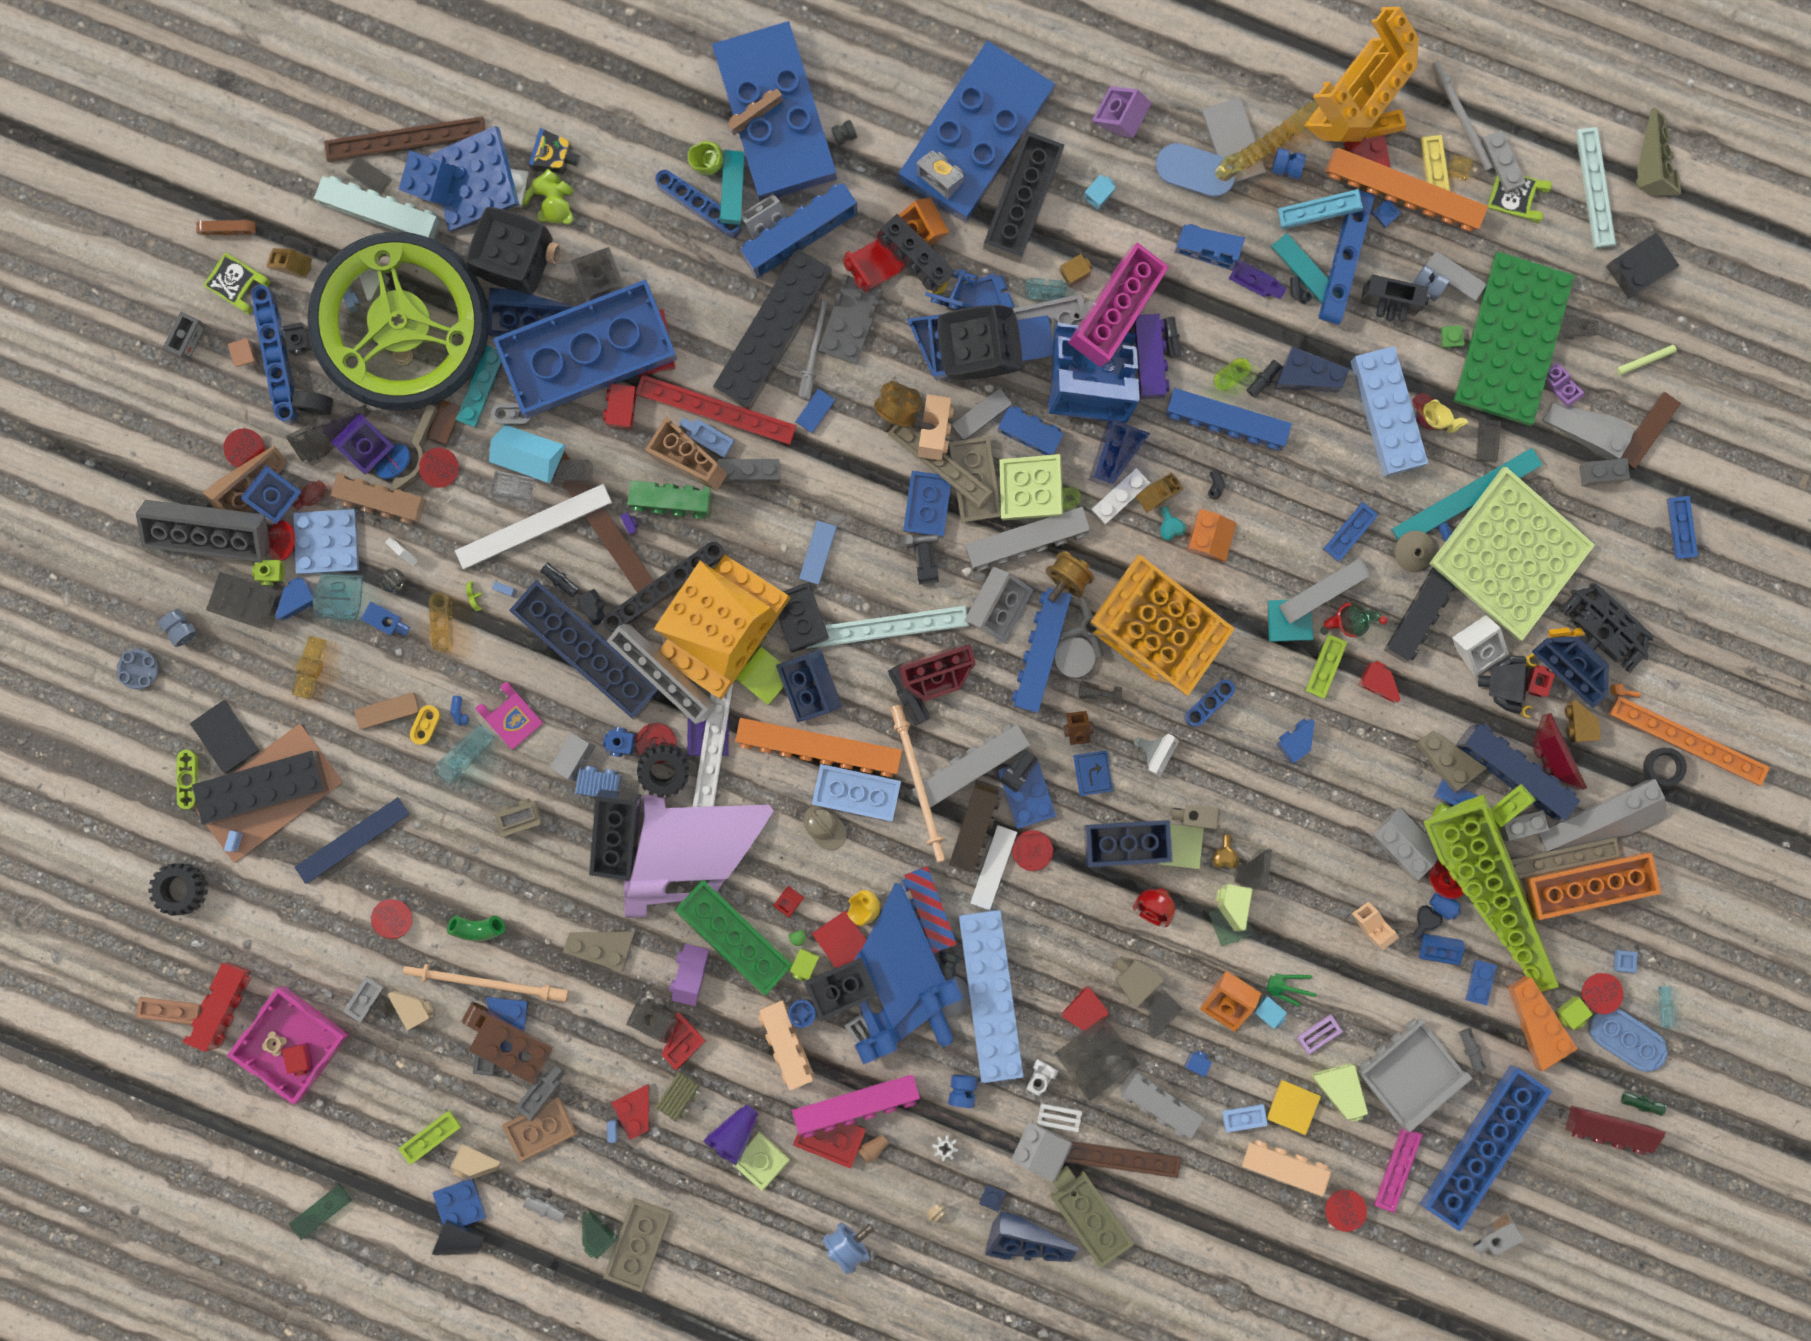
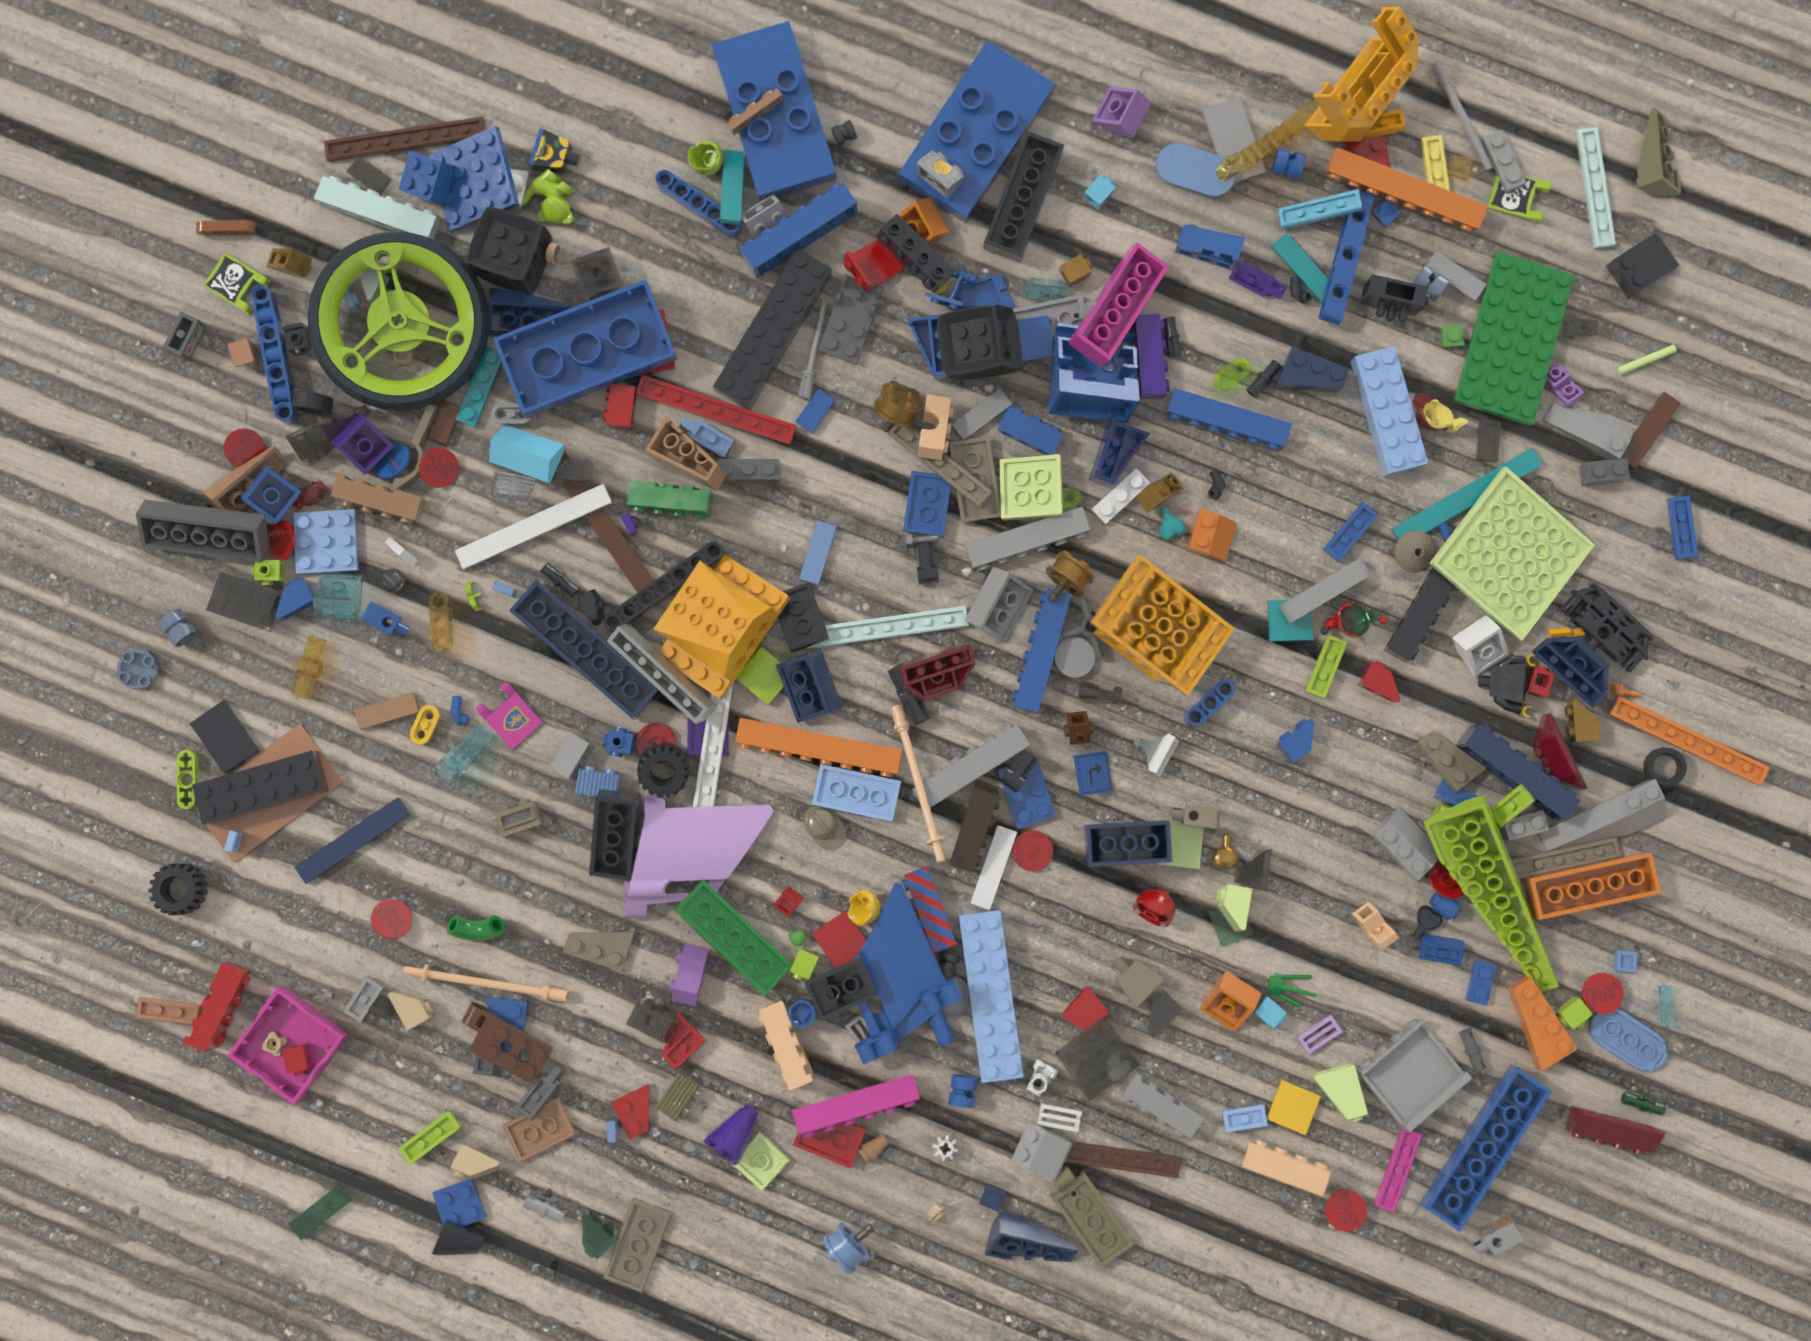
blue plate [1184,1050,1212,1077] -> none

